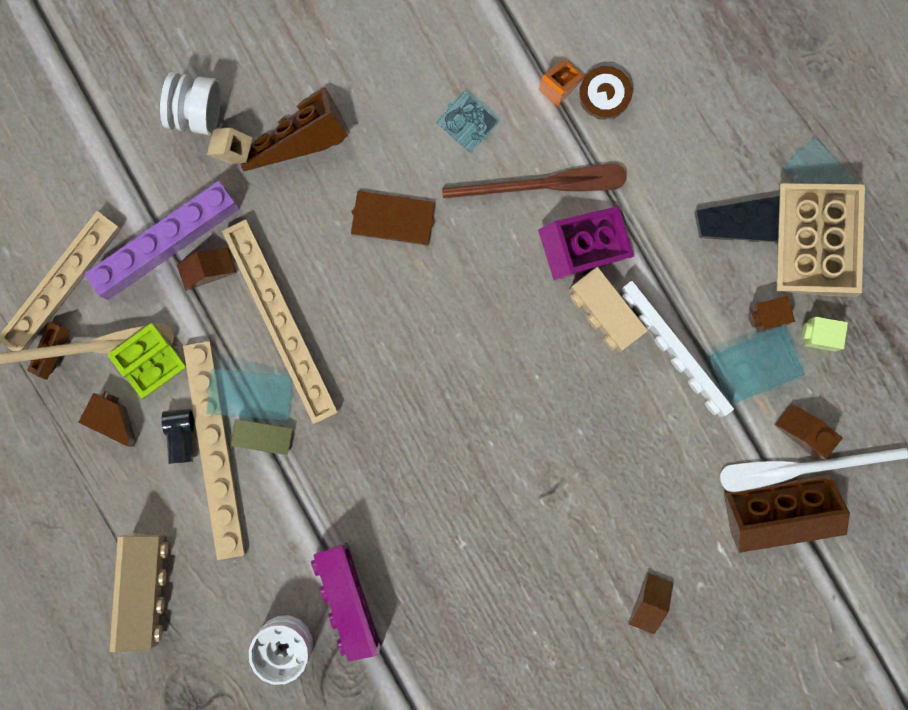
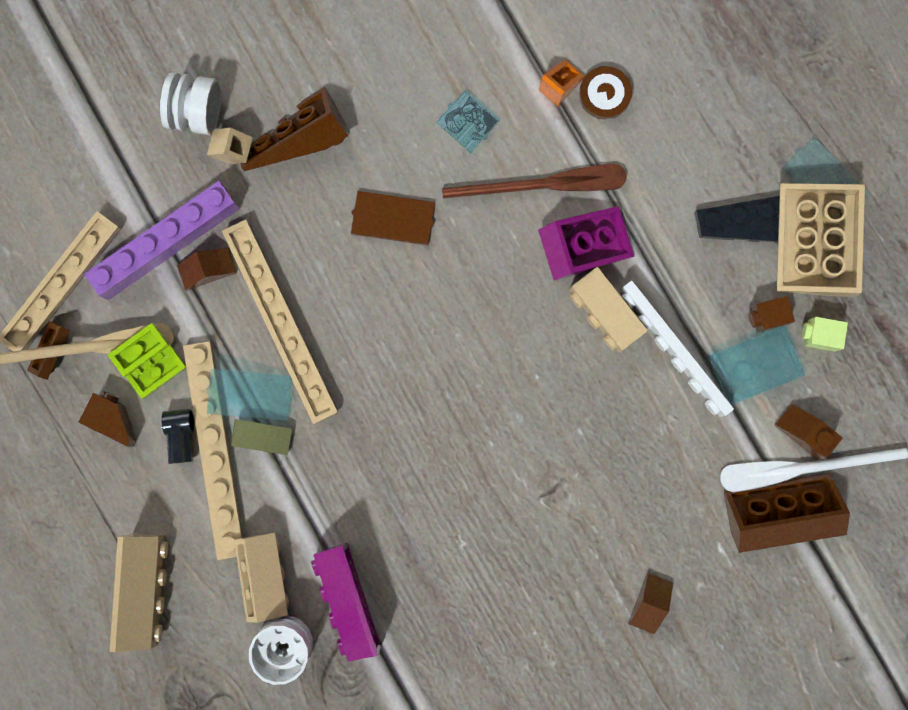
none -> tan brick [234,533,289,623]

